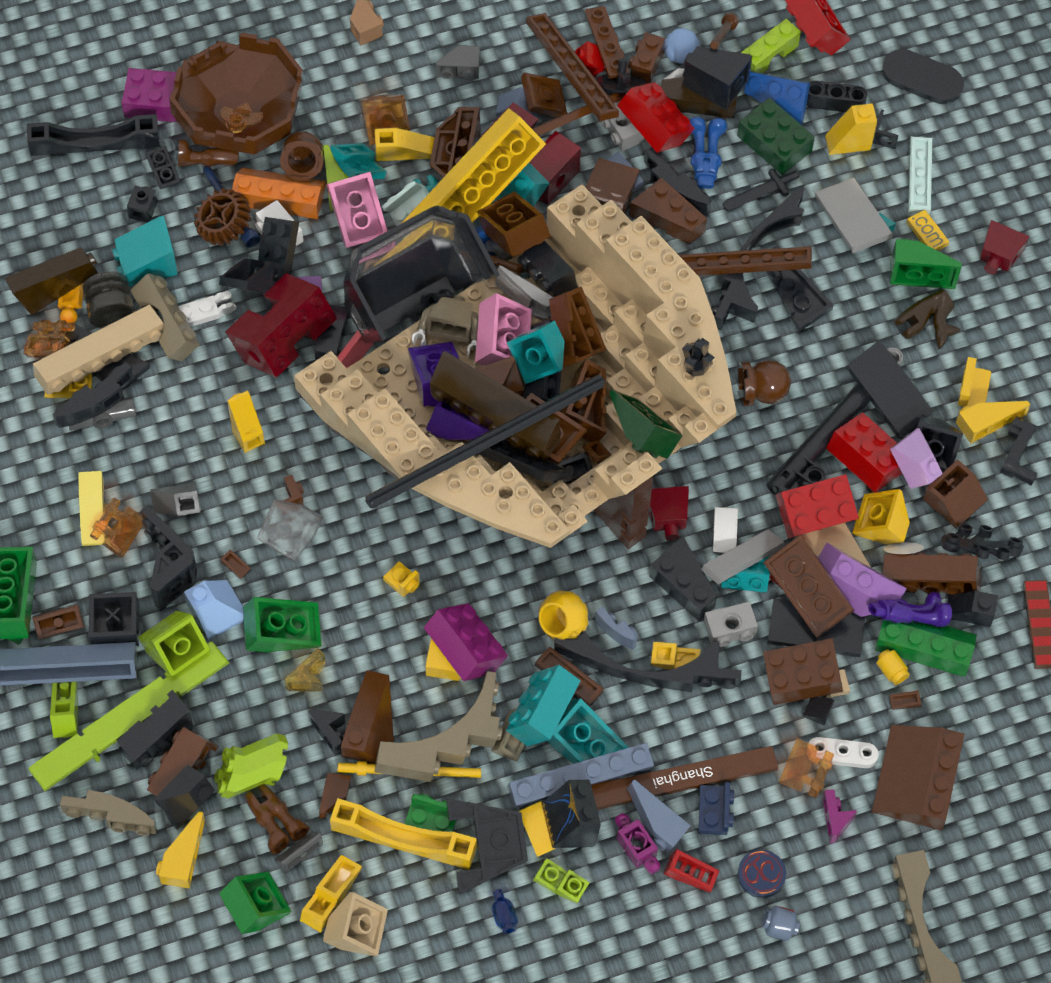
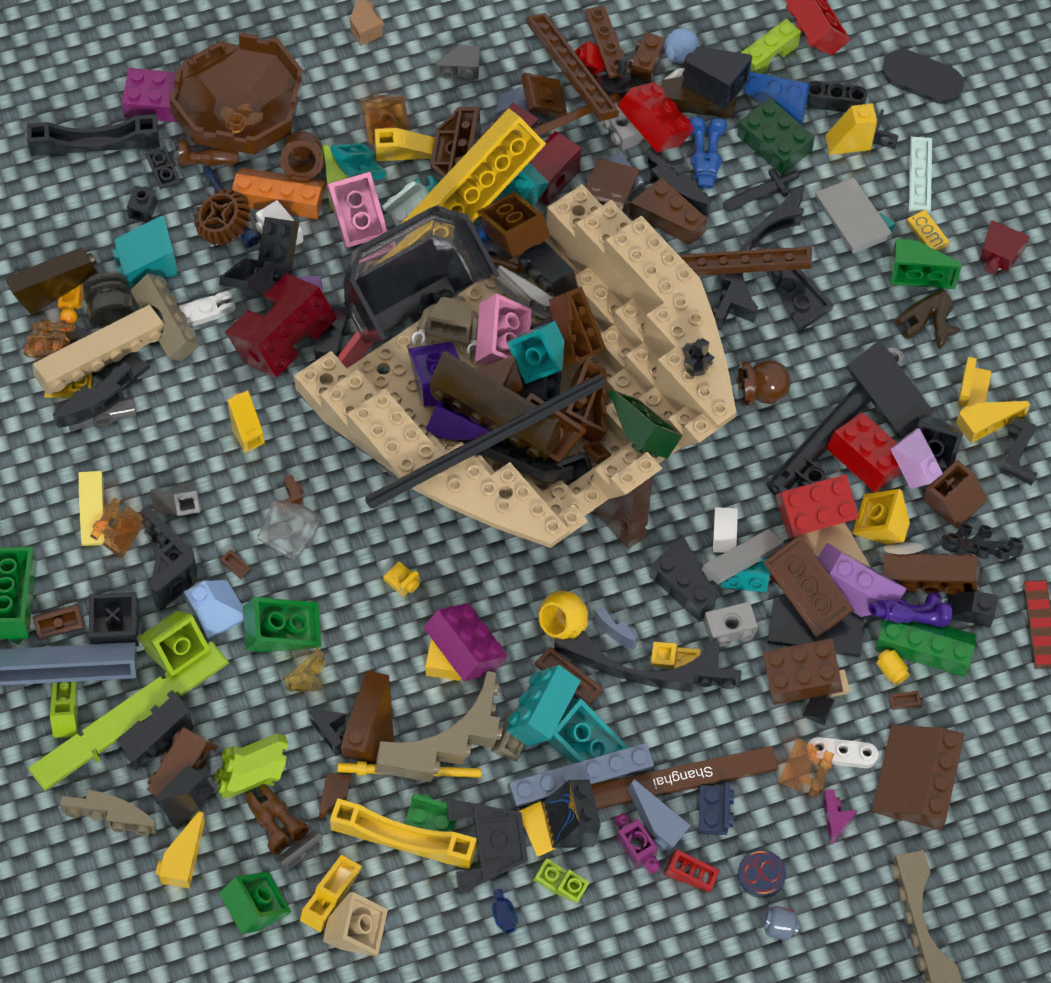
dark red torso [647,486,689,541] -> none
reddish brown piece [710,12,739,50] -> none

